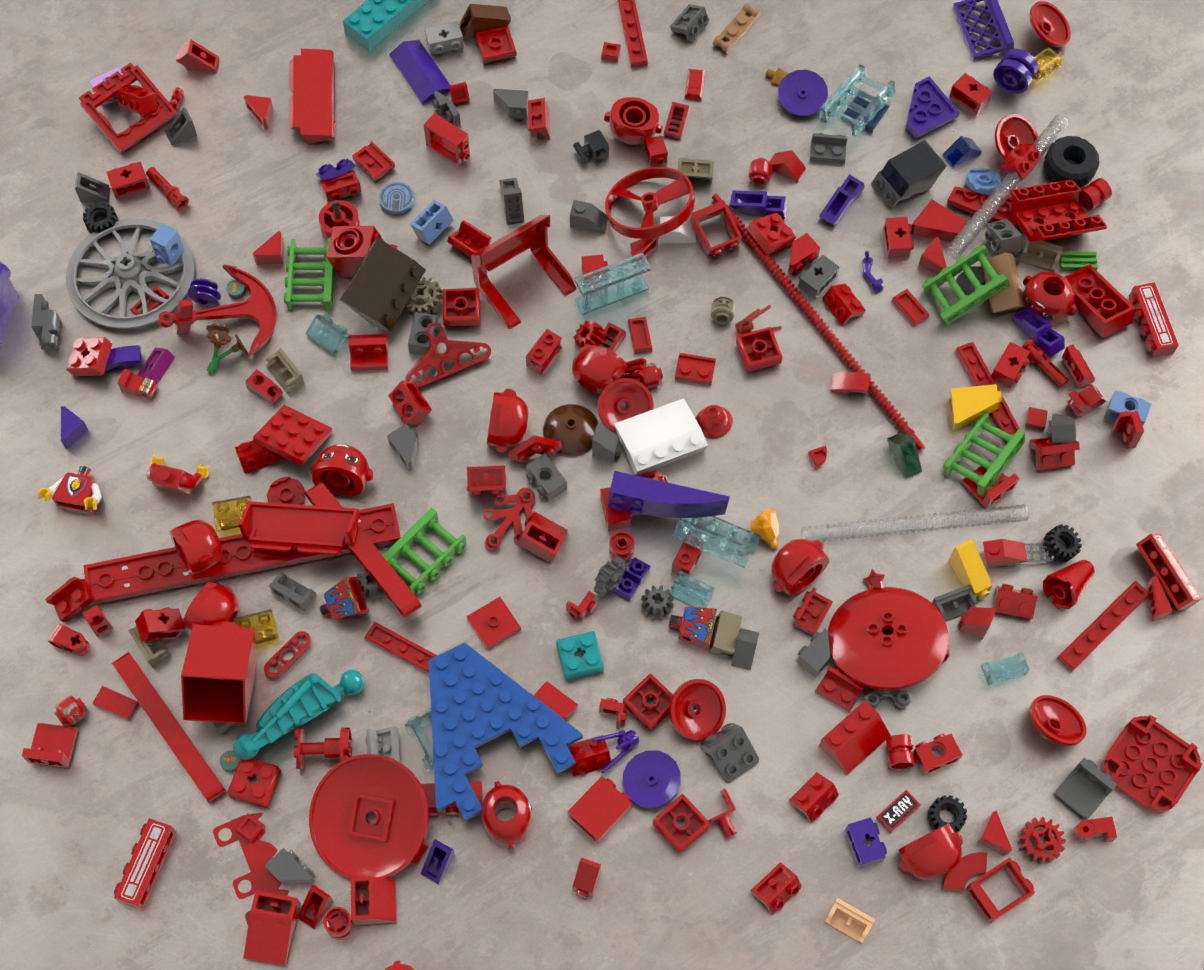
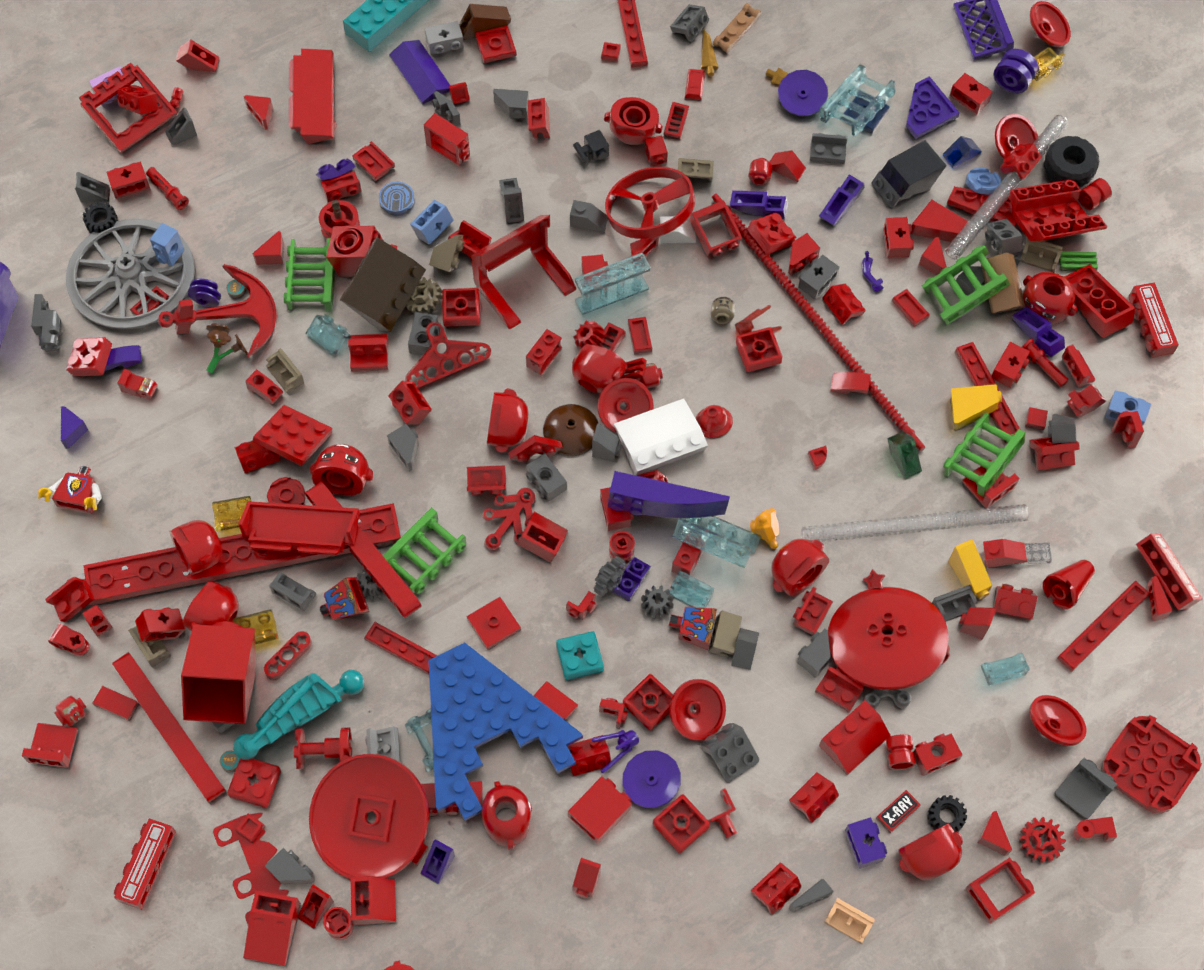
magenta slope [137,348,175,384] -> none
red torso [146,454,209,495] -> none
red plate [675,353,716,385] -> none
red tile [942,852,987,892] -> none
black tyre [1043,524,1082,563] -> none
none -> dark tan slope [429,235,464,272]
none -> pearl gold bar [701,29,719,77]
none -> dark grey slope [789,879,834,912]

